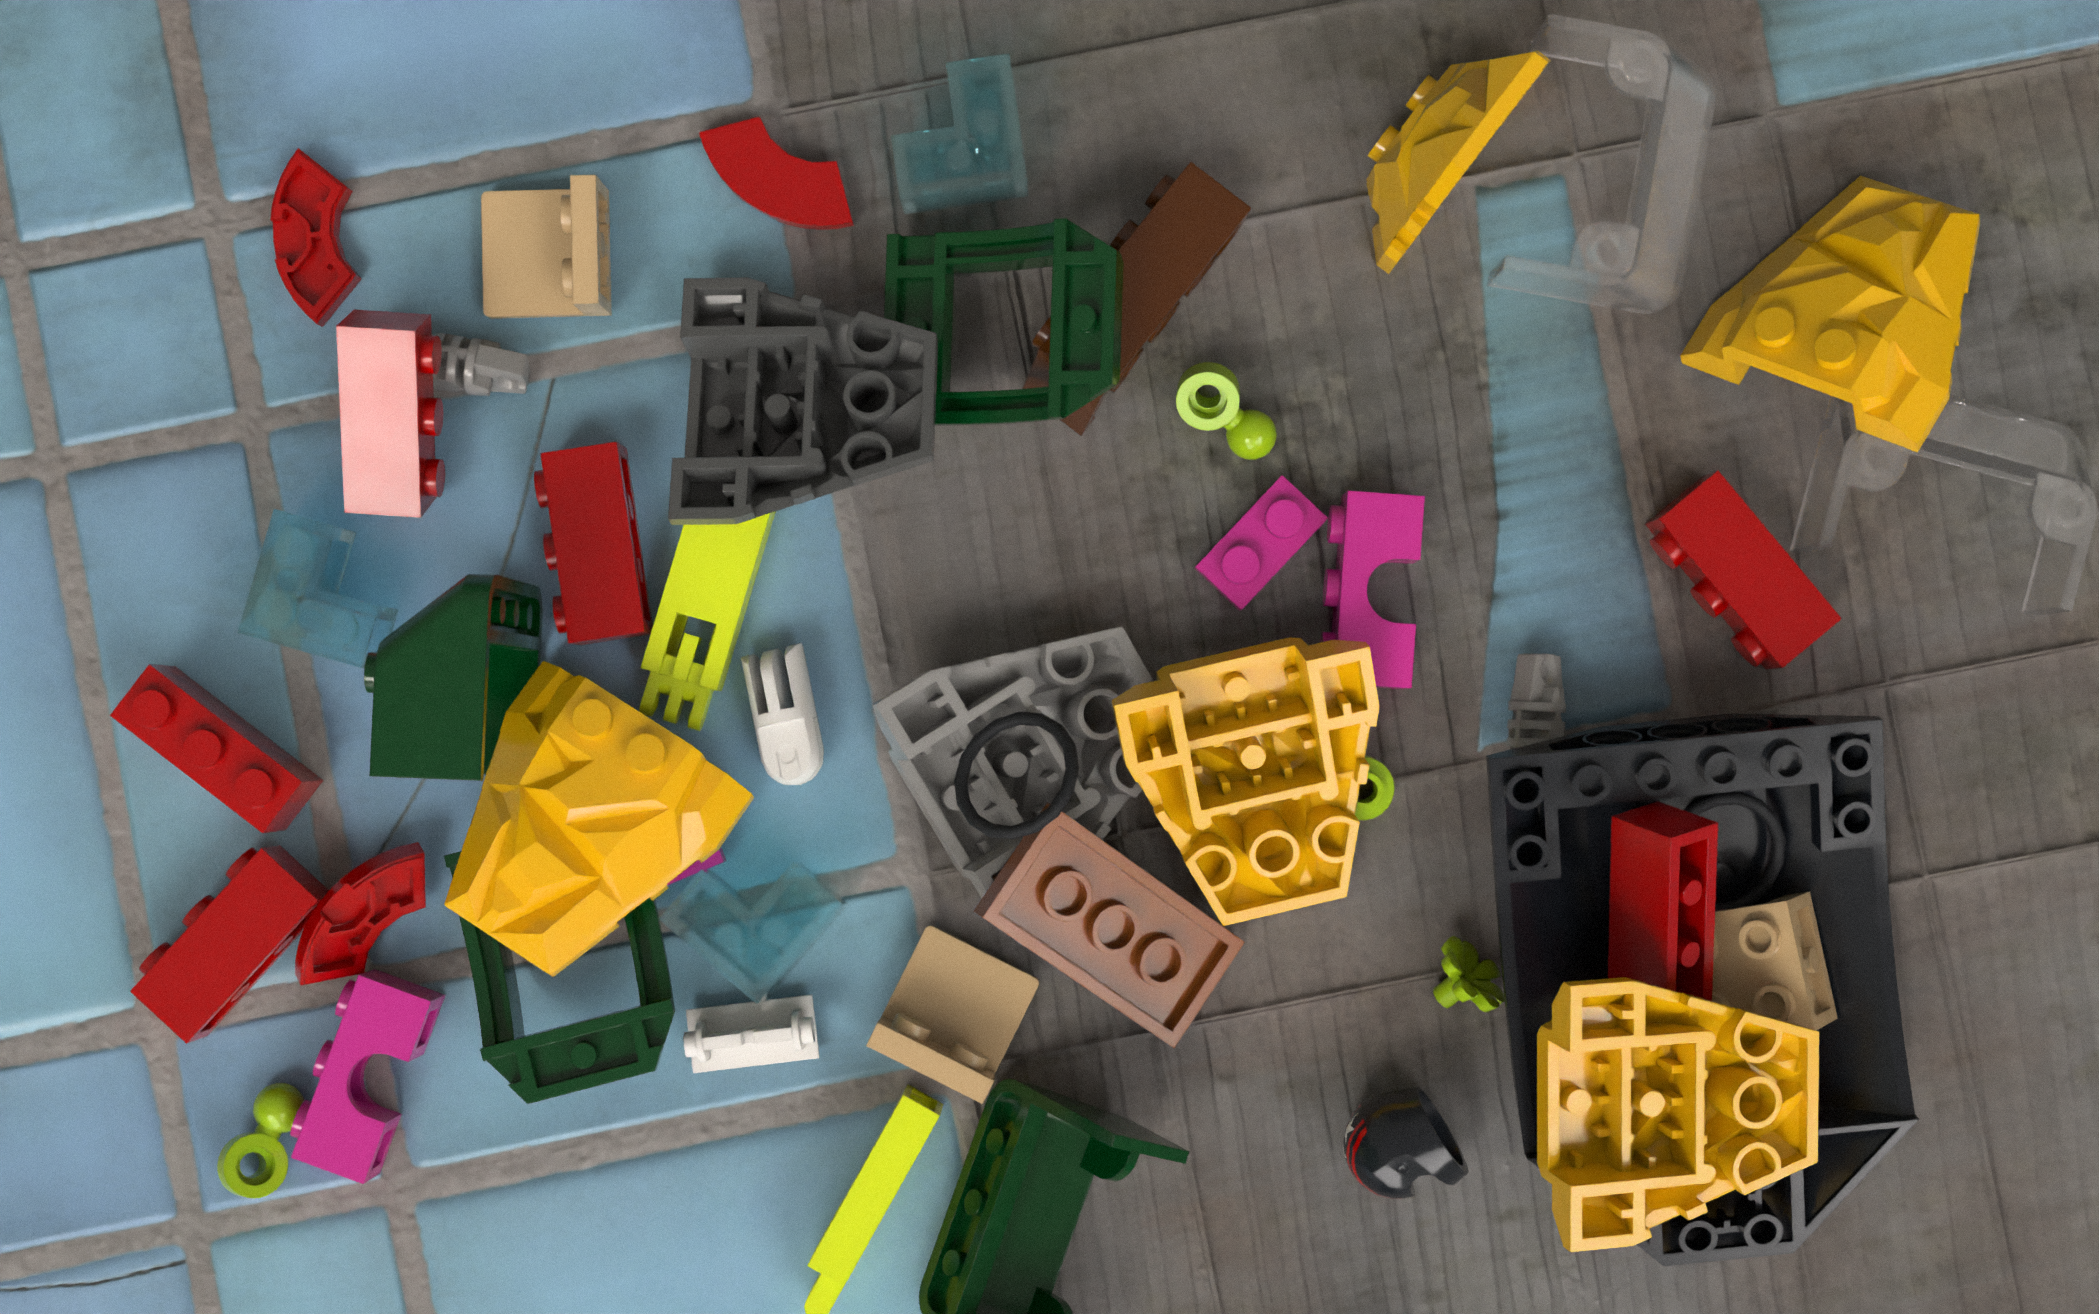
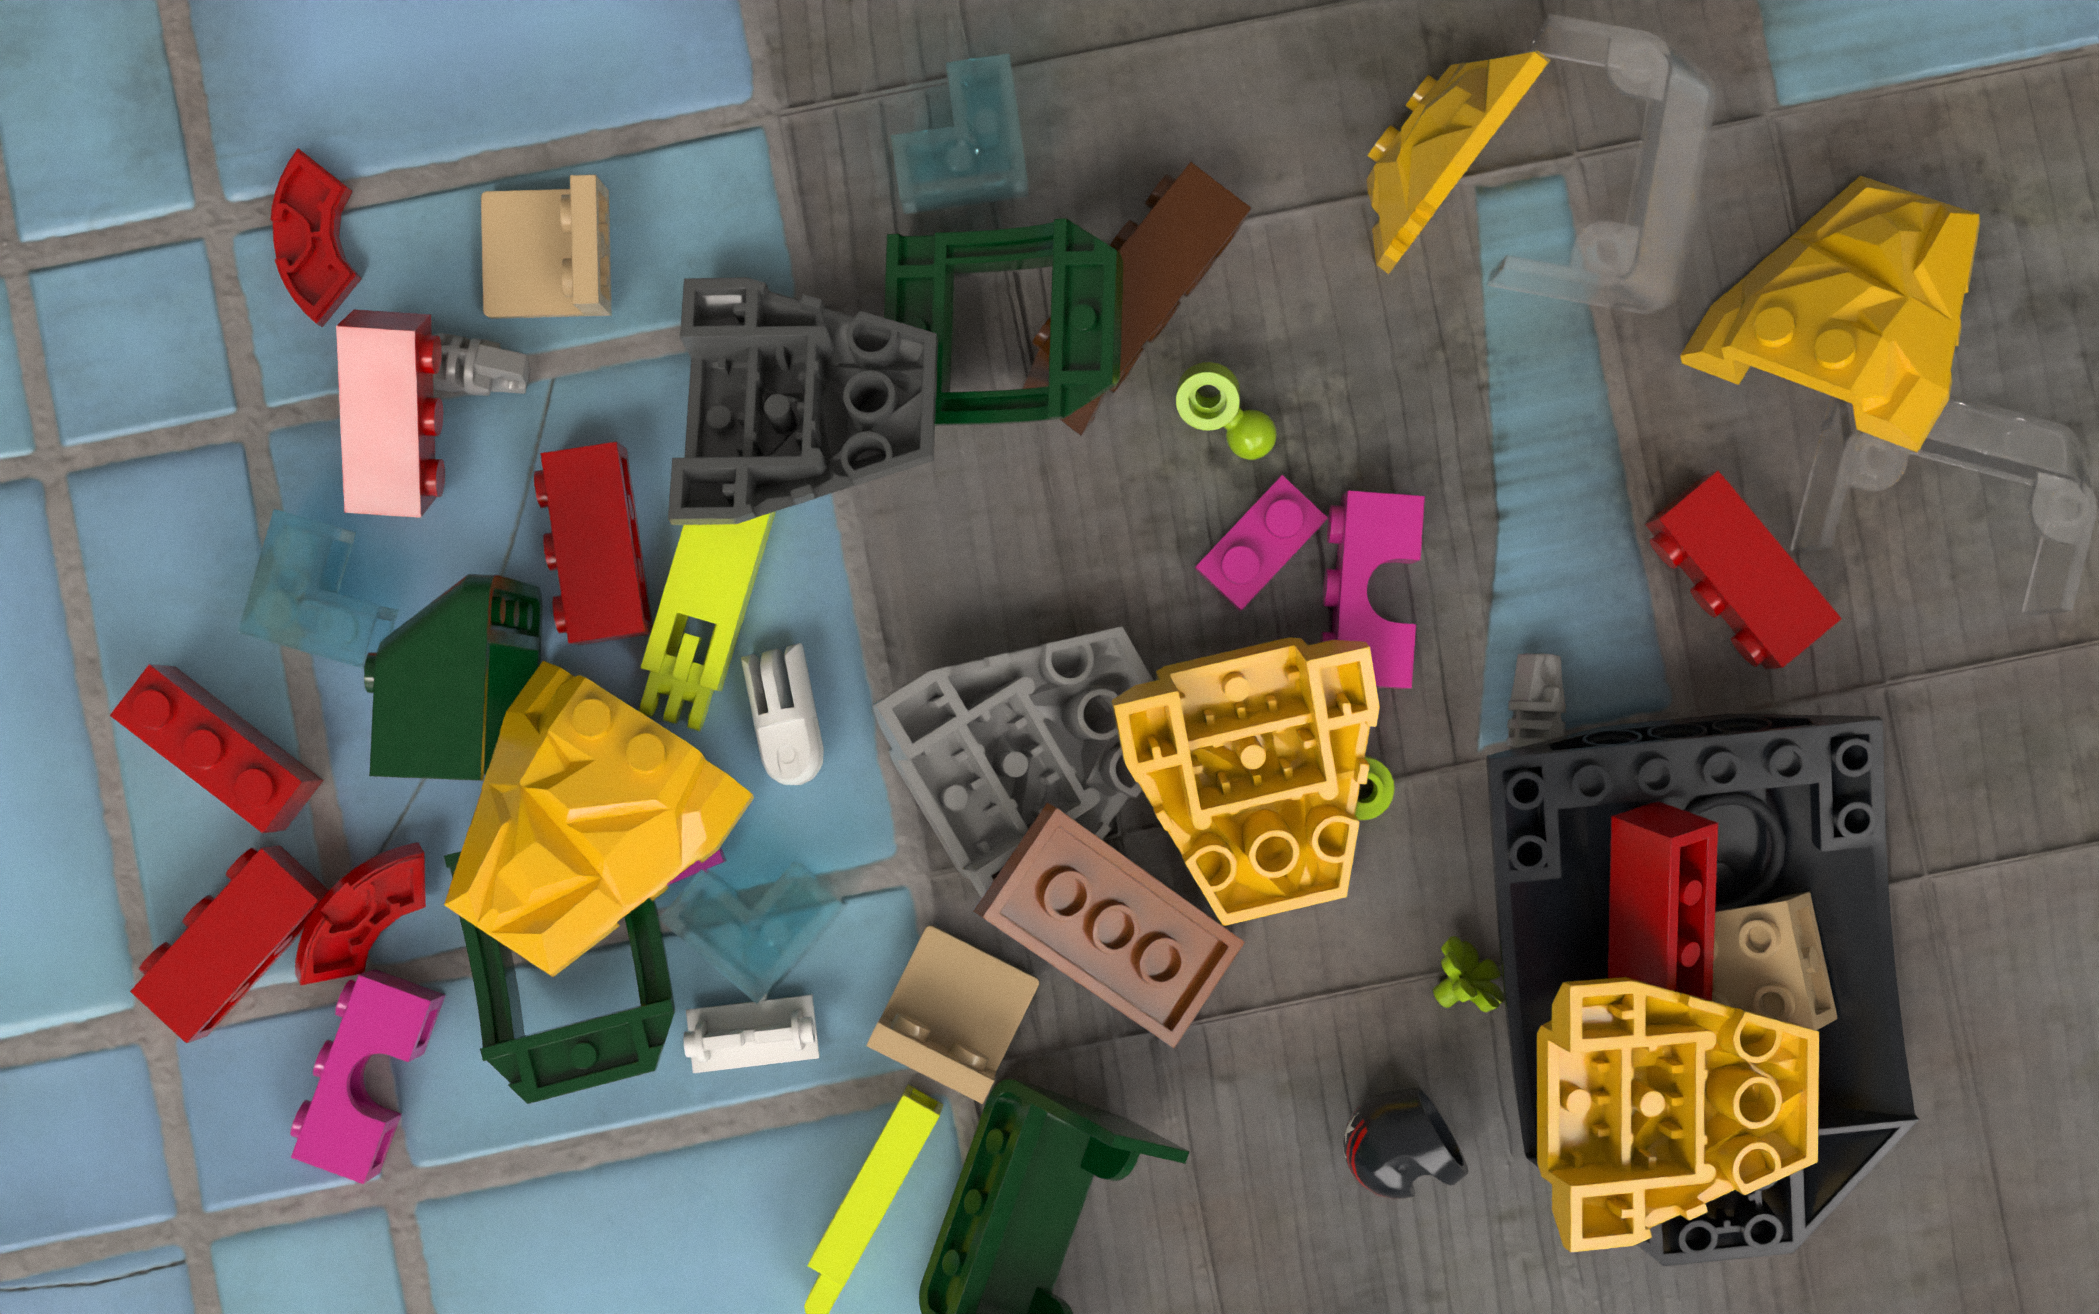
lime plate [217,1083,305,1199] -> none
red tile [699,116,854,230] -> none
black piece [954,712,1079,839] -> none

